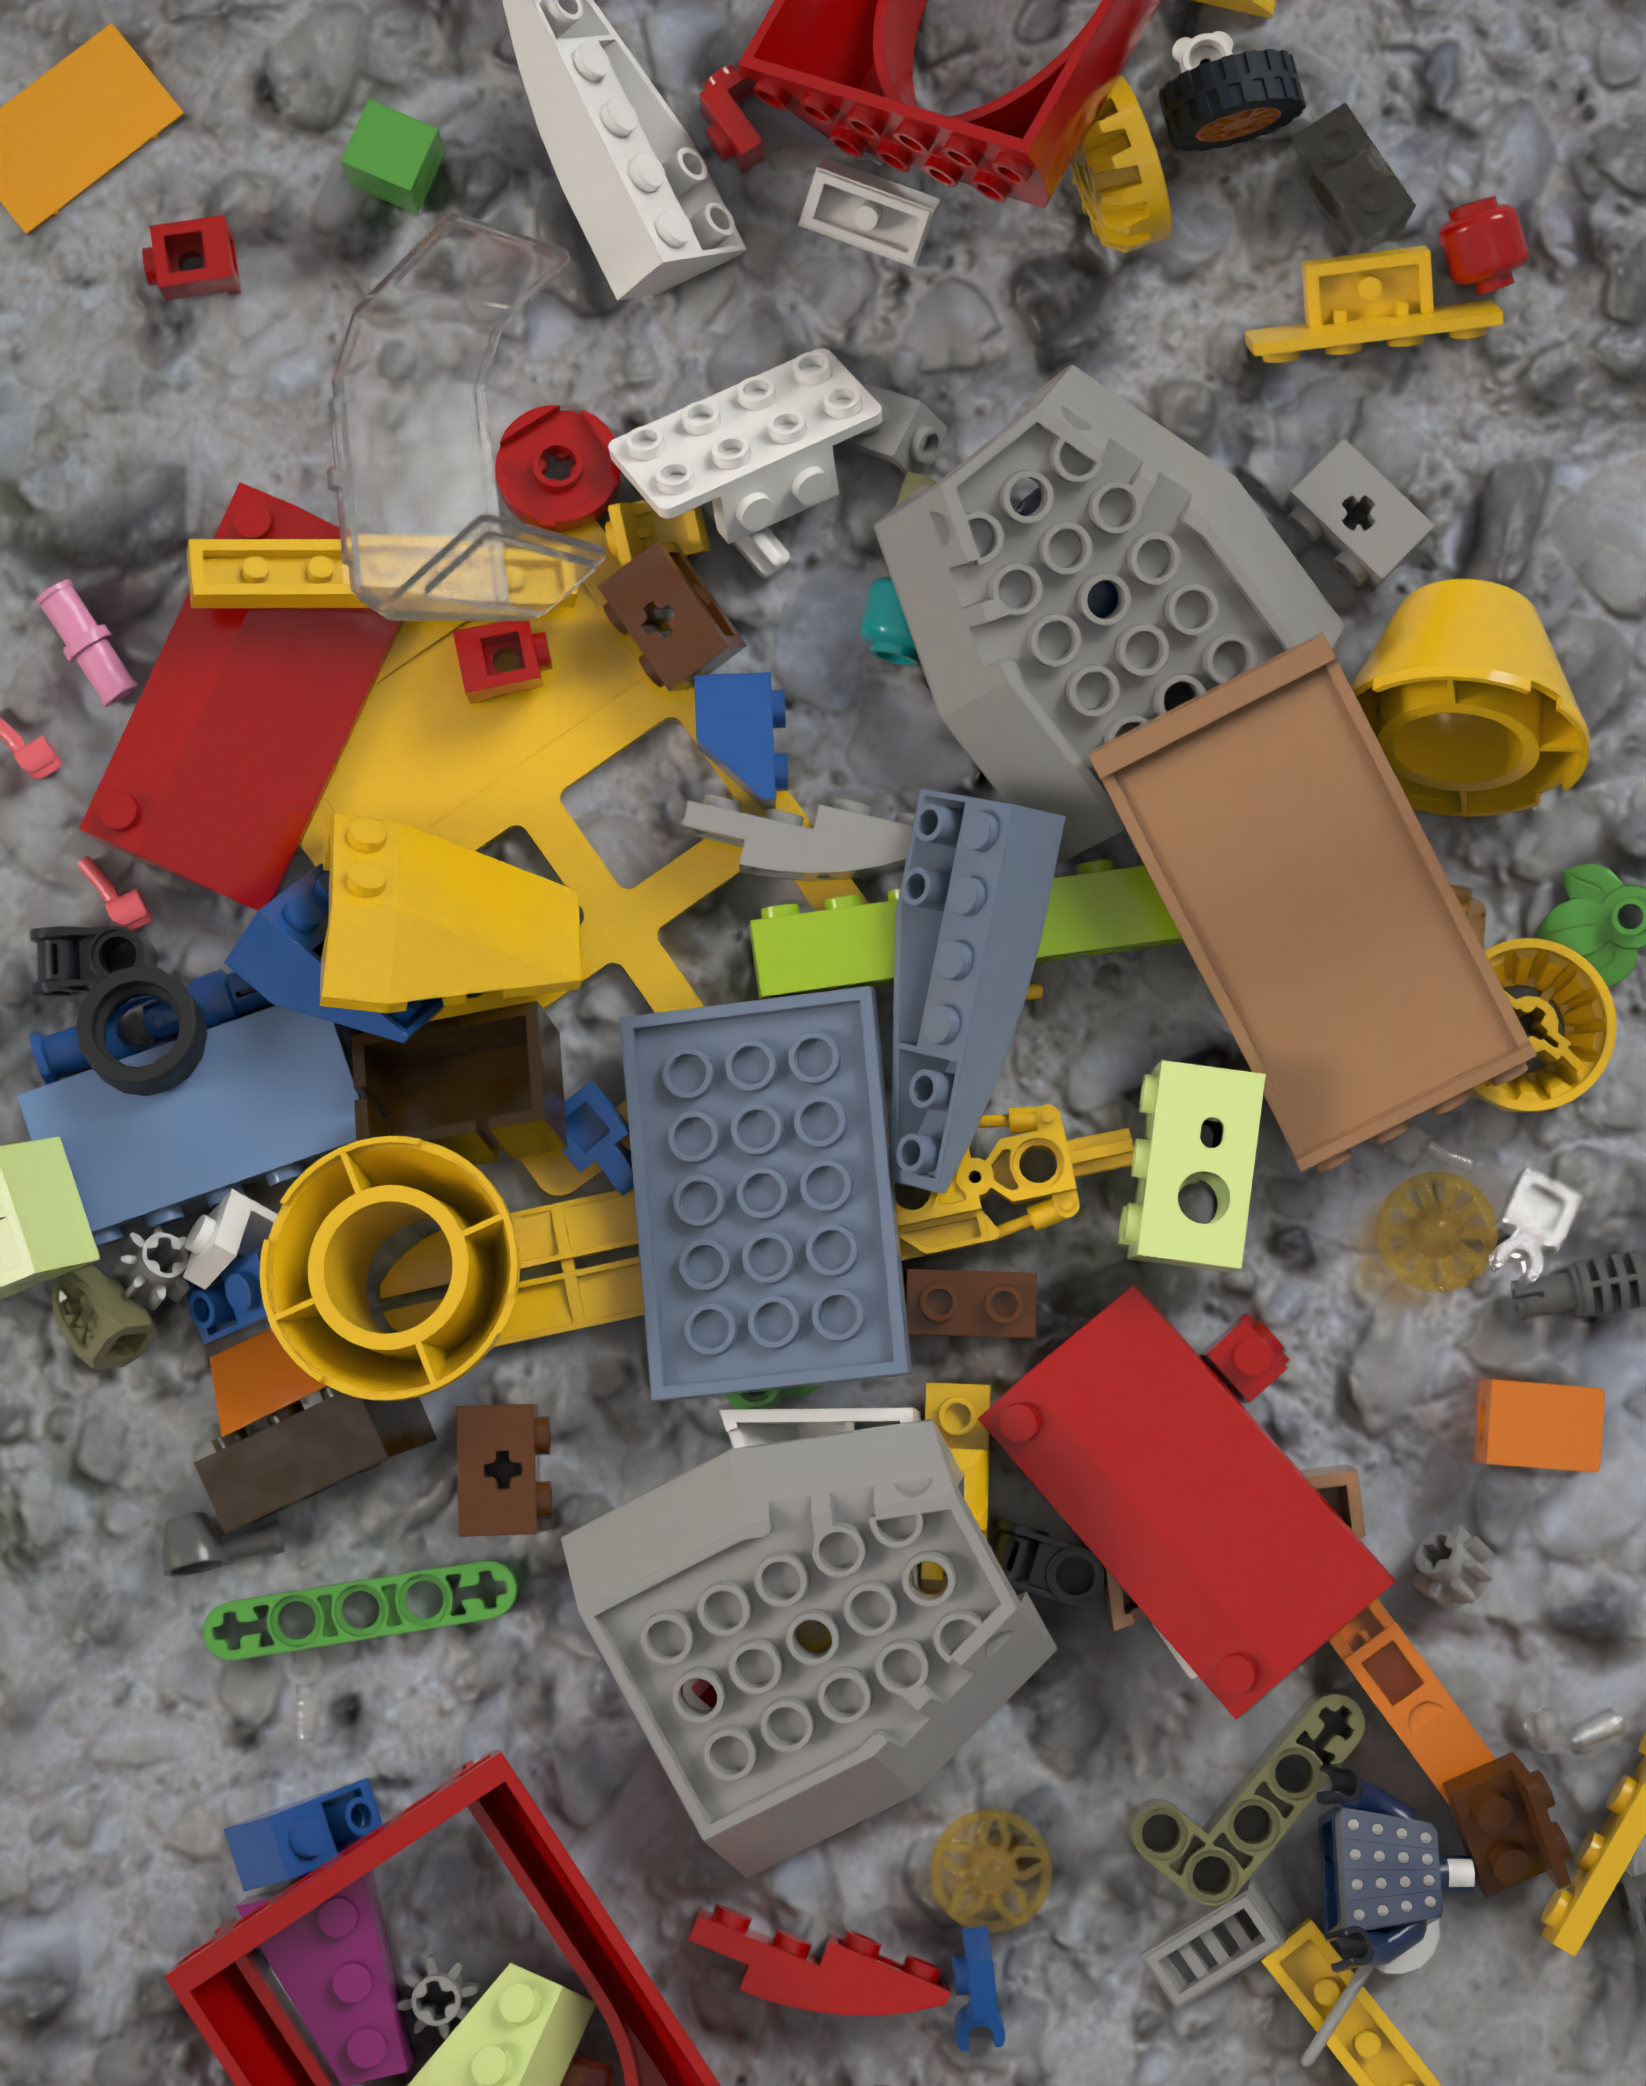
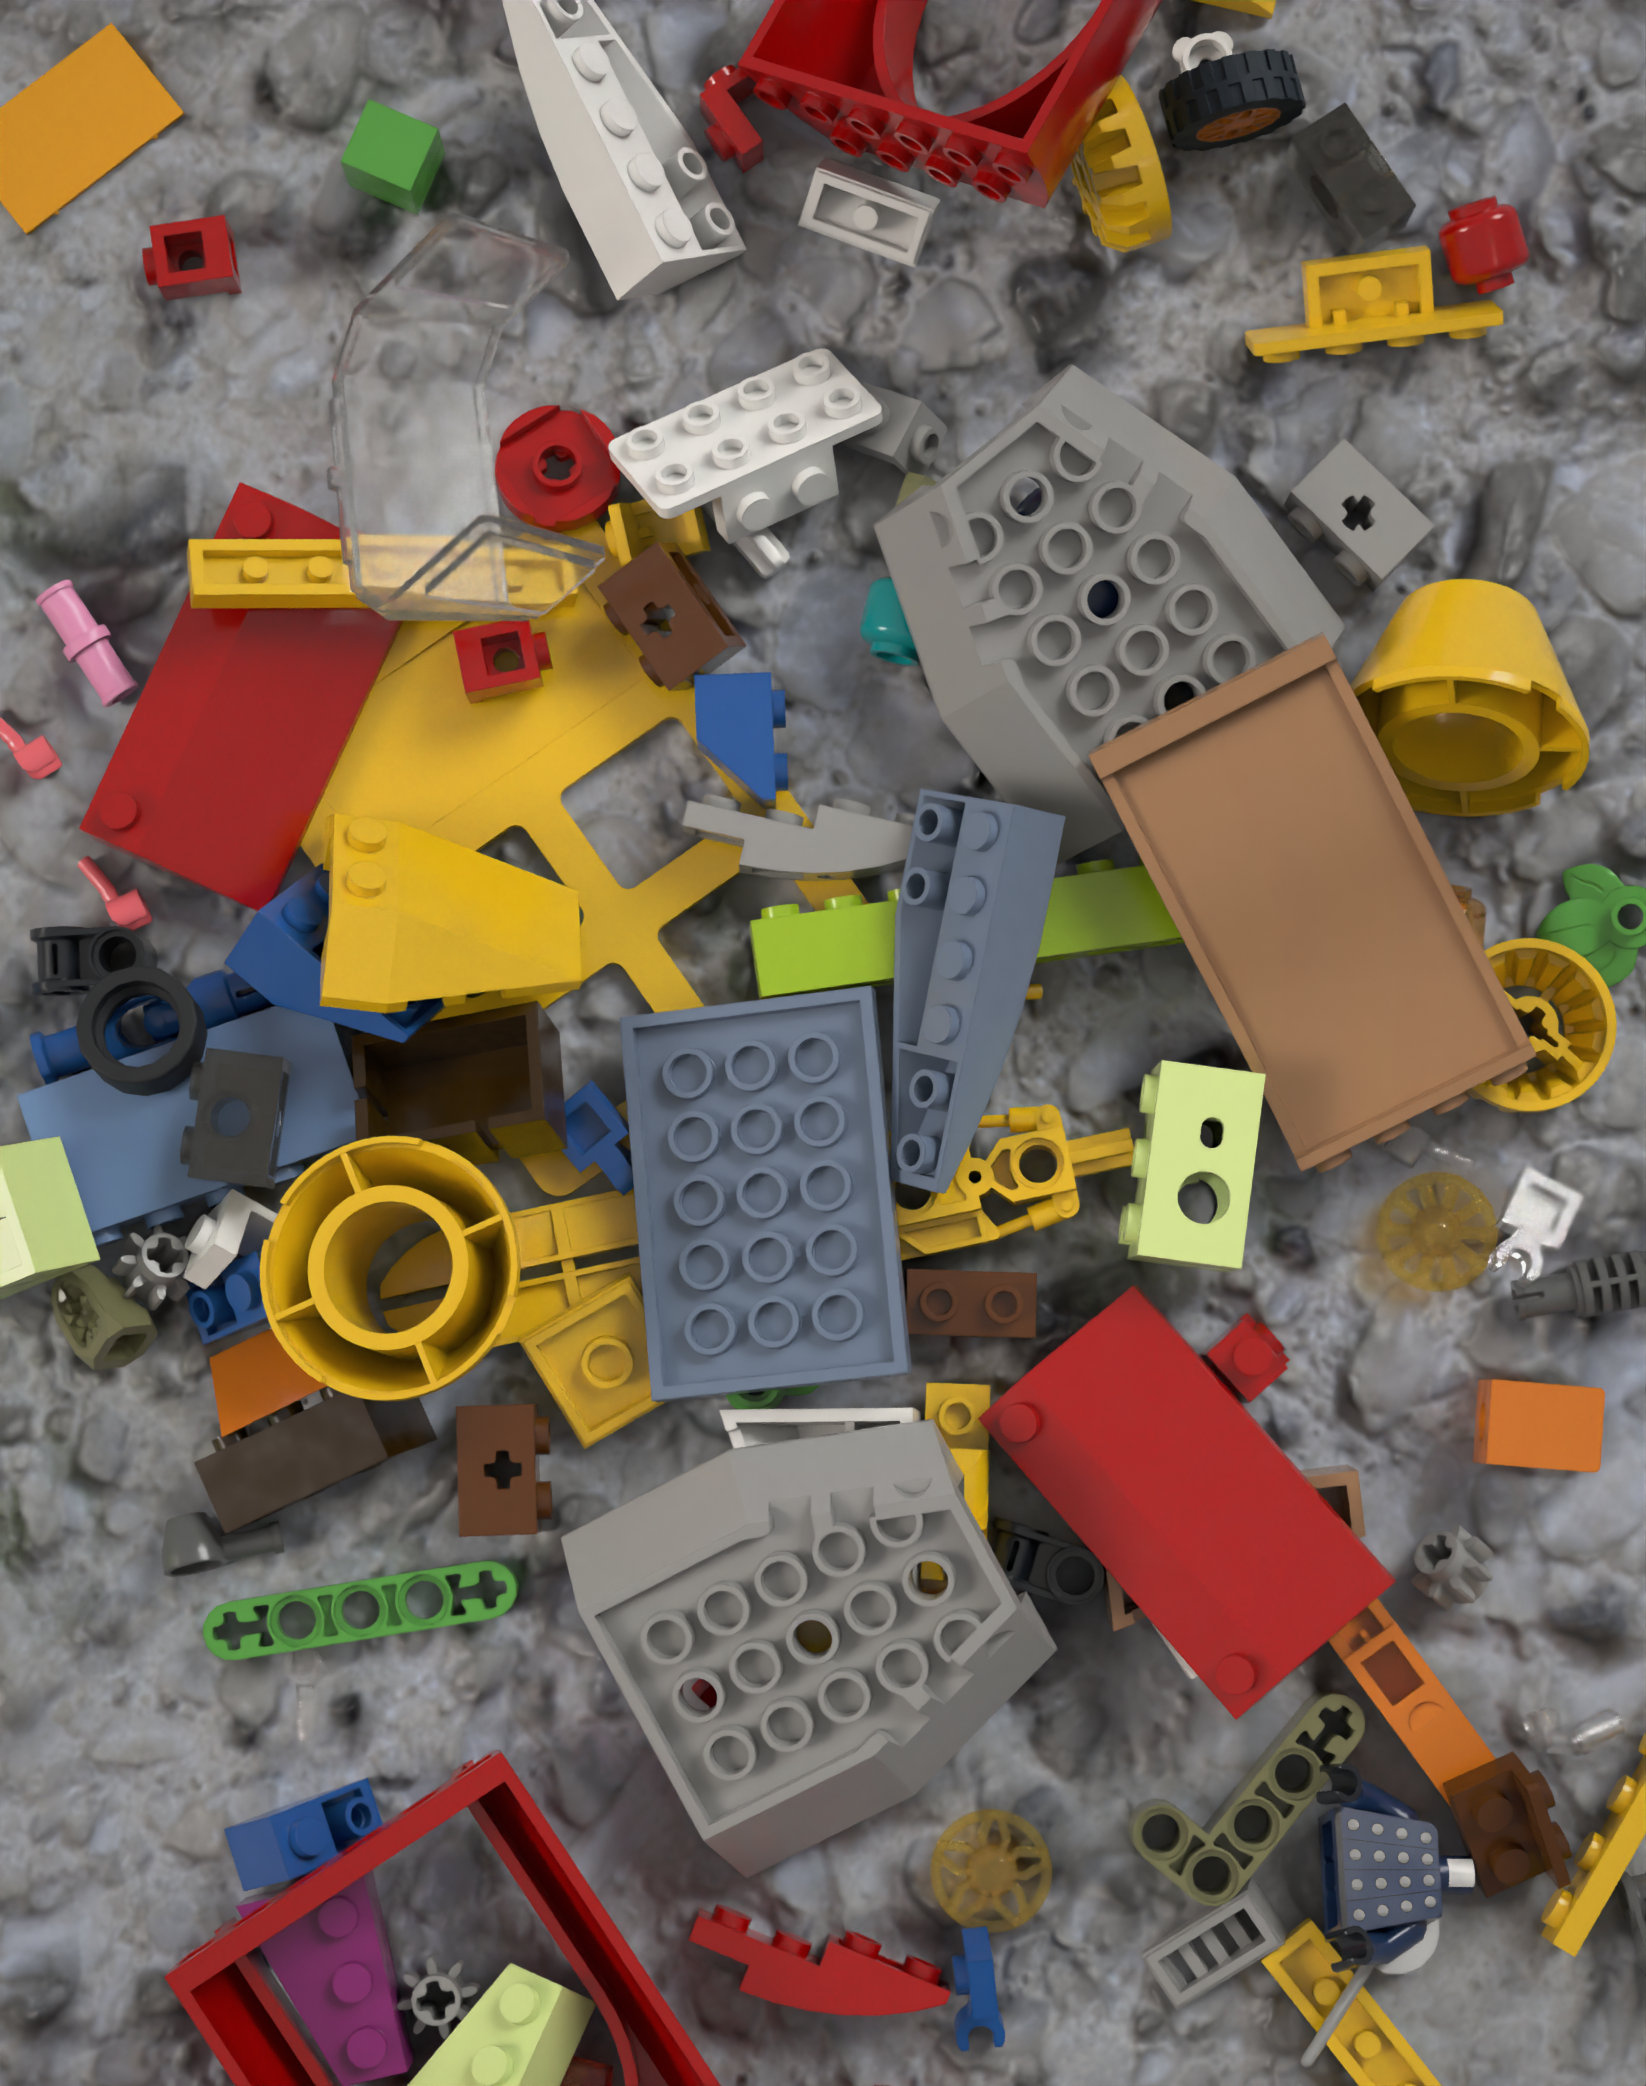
none -> clear smoke brick [180,1047,292,1190]
none -> yellow tile [519,1272,665,1449]

